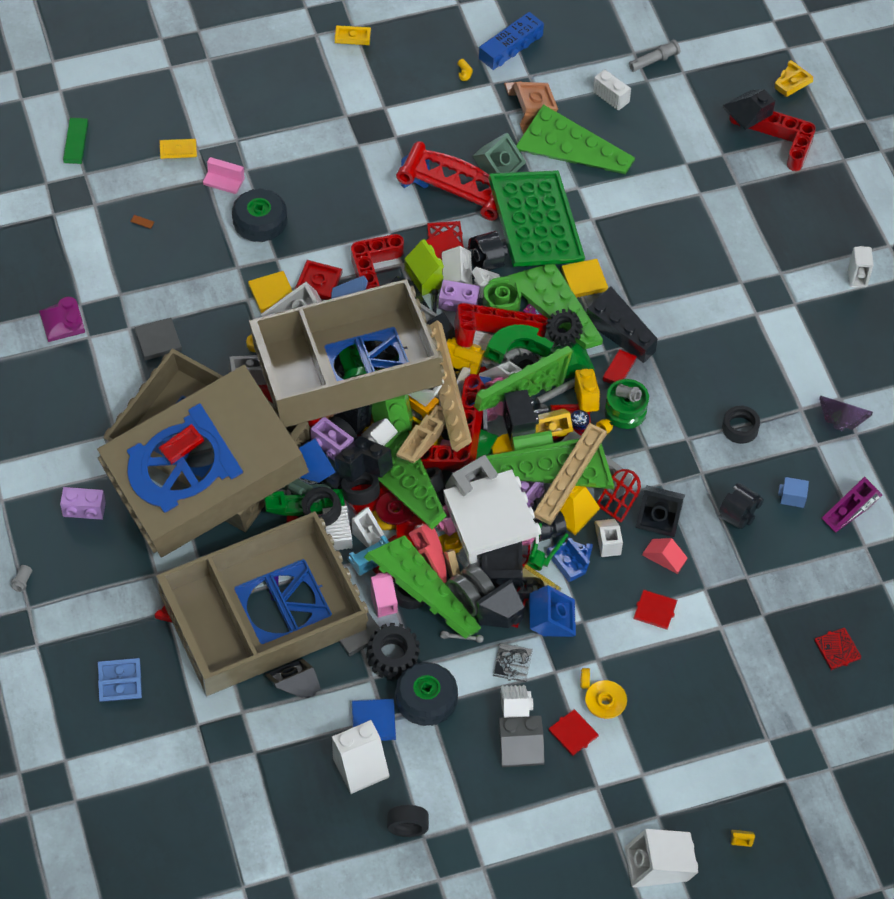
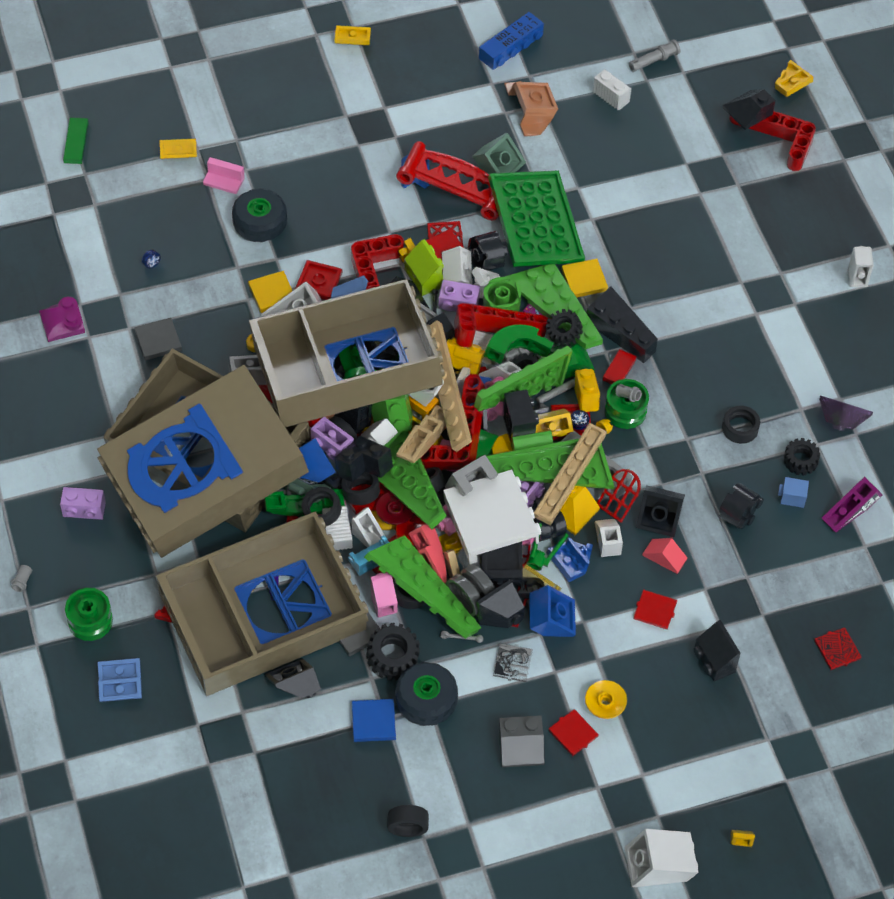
dark orange piece [130,215,154,229] -> none
red tile [159,424,204,465] -> none
white slope [332,720,389,794] -> none
yellow arm [457,59,473,81] -> none
white brick [501,685,533,718] -> none
bright green wing [516,104,635,175] -> none
yellow tile [580,668,590,689] -> none
none -> green wheel [65,588,113,641]
none -> clear blue tile [142,249,161,269]
none -> yellow tile [399,238,416,263]
none -> black slope [694,620,741,682]
none -> black tyre [784,438,820,476]

